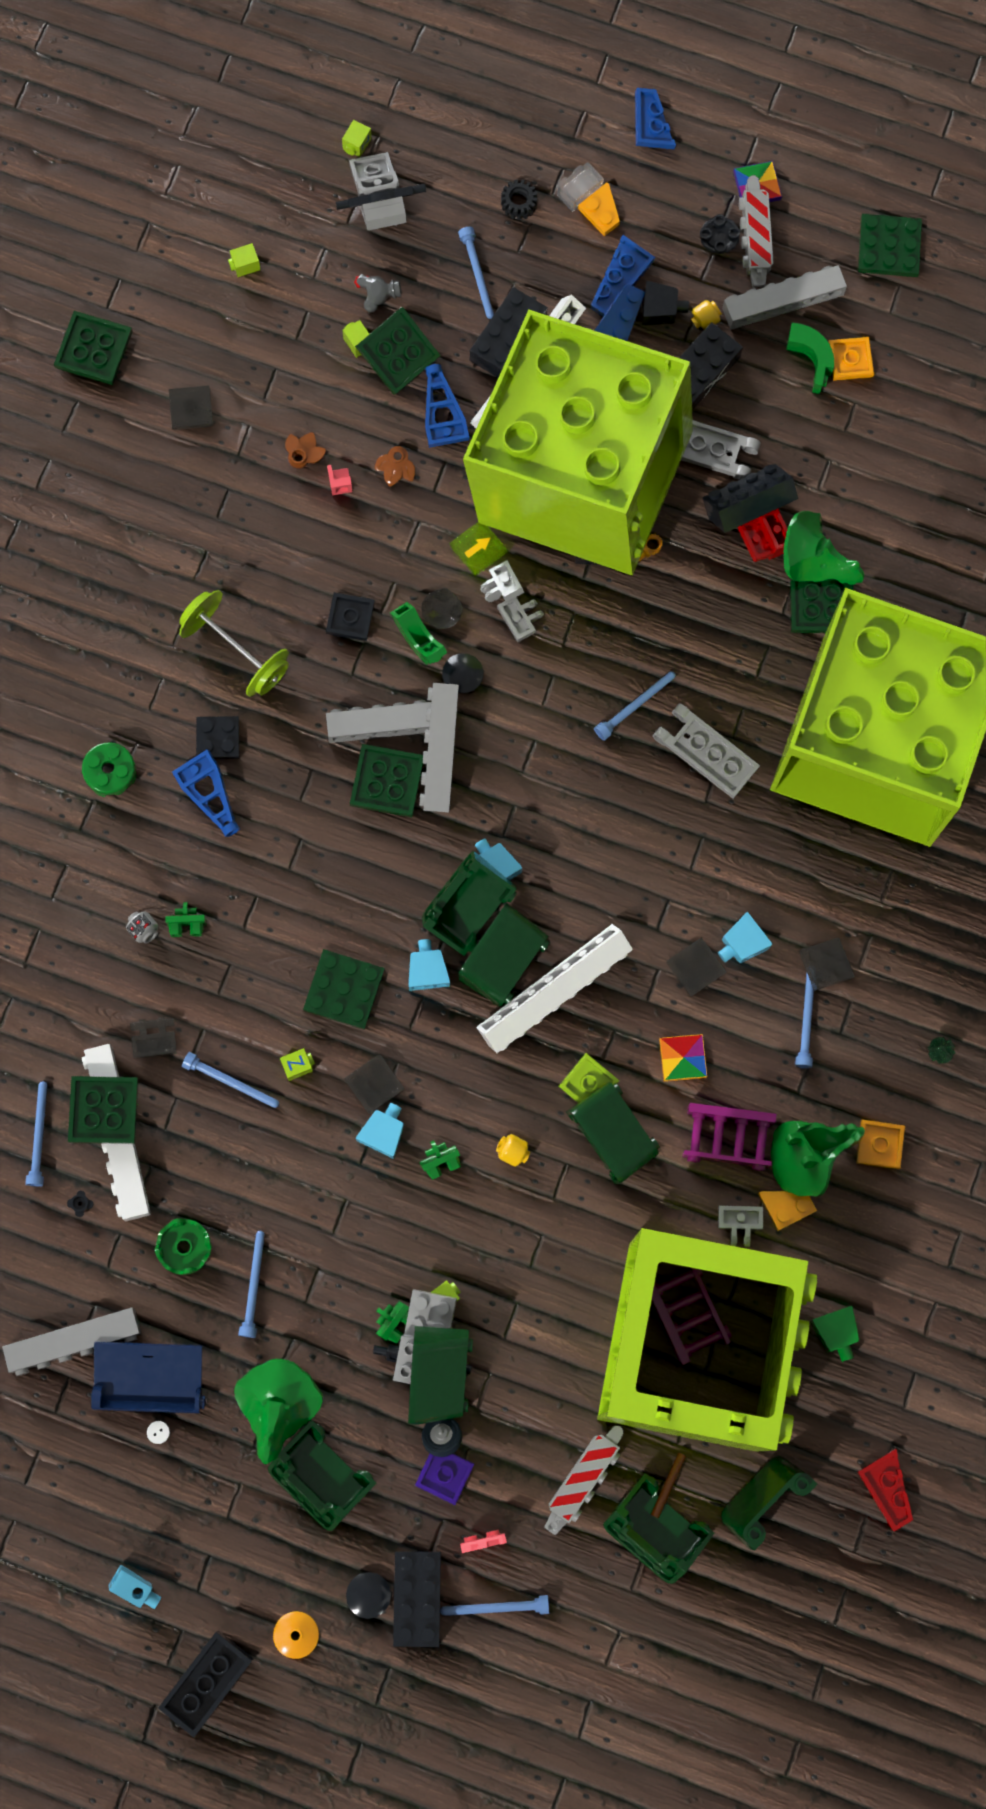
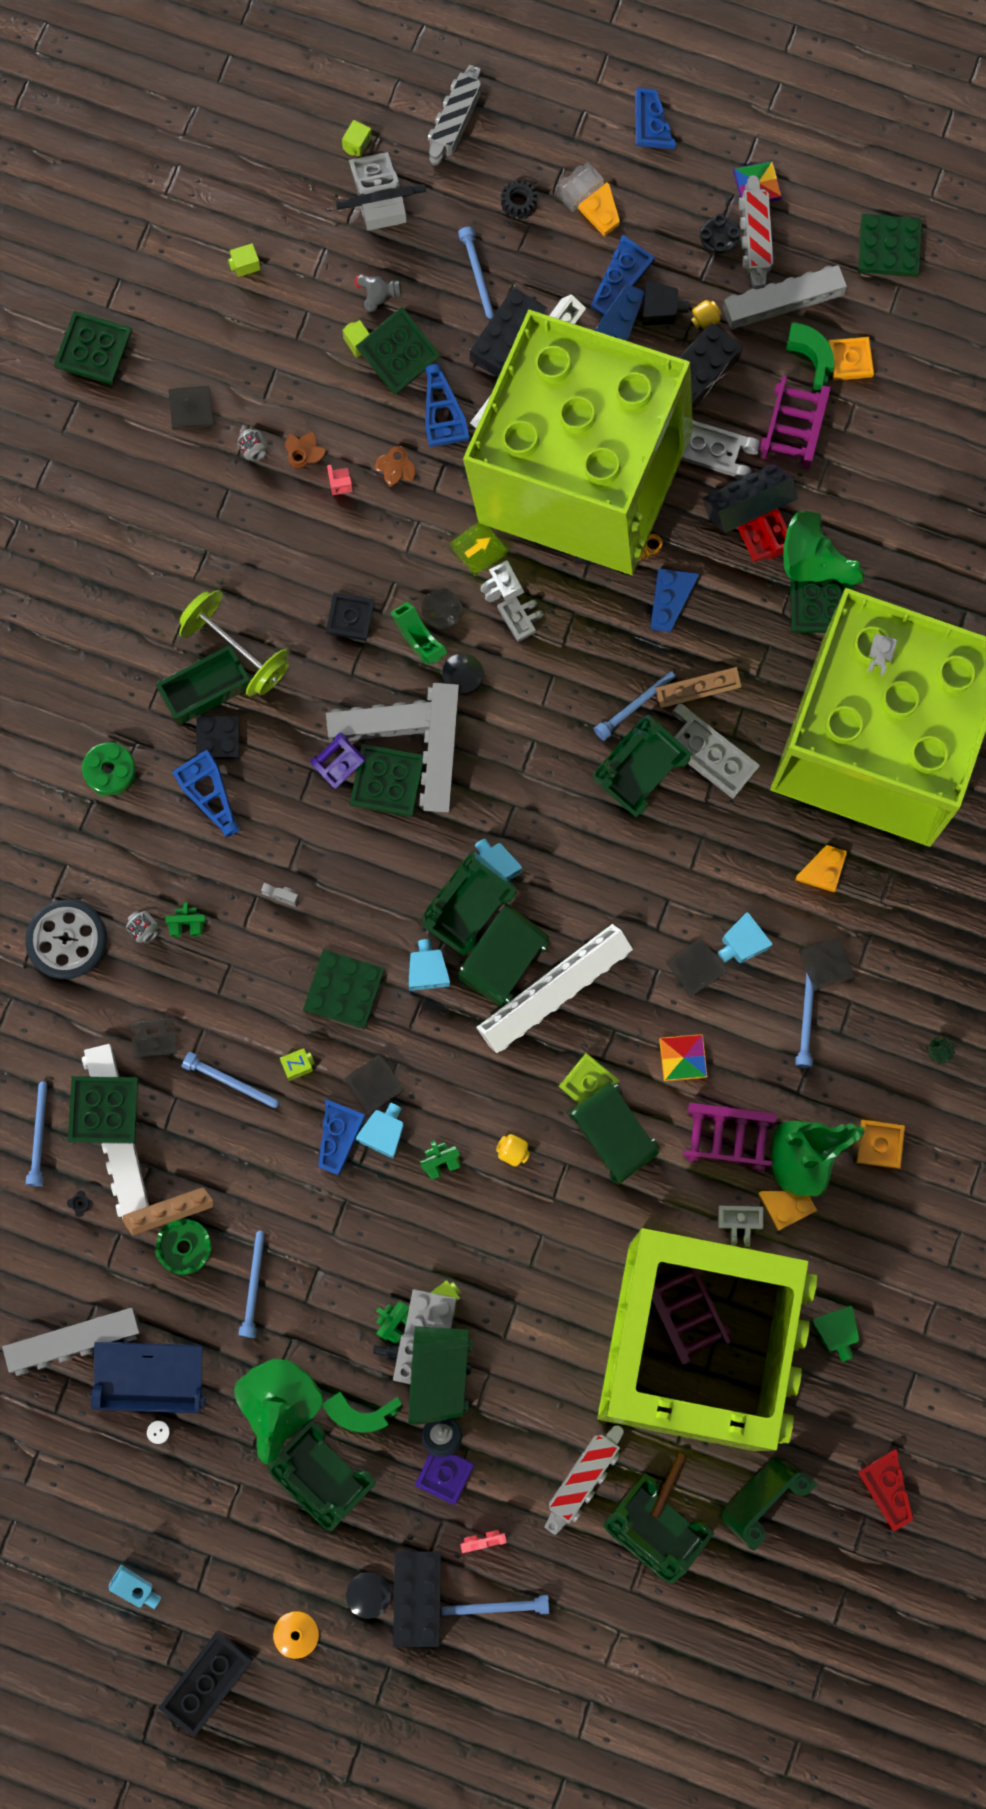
none -> wedge [25,900,107,979]
none -> medium nougat plate [123,1187,213,1236]
none -> dark green piece [156,645,250,726]
none -> light grey head [237,429,268,461]
none -> light grey plate [261,883,299,907]
none -> dark purple plate [310,732,366,789]
none -> blue wing [319,1099,366,1176]
none -> green arch [322,1392,403,1433]
none -> light grey hinge [428,65,481,166]
none -> dark green windscreen [592,715,693,817]
none -> blue wing [650,568,699,632]
none -> medium nougat plate [655,667,741,708]
none -> magenta fence [760,376,831,469]
none -> light orange wing [795,845,847,892]
none -> light grey plate [868,634,897,676]

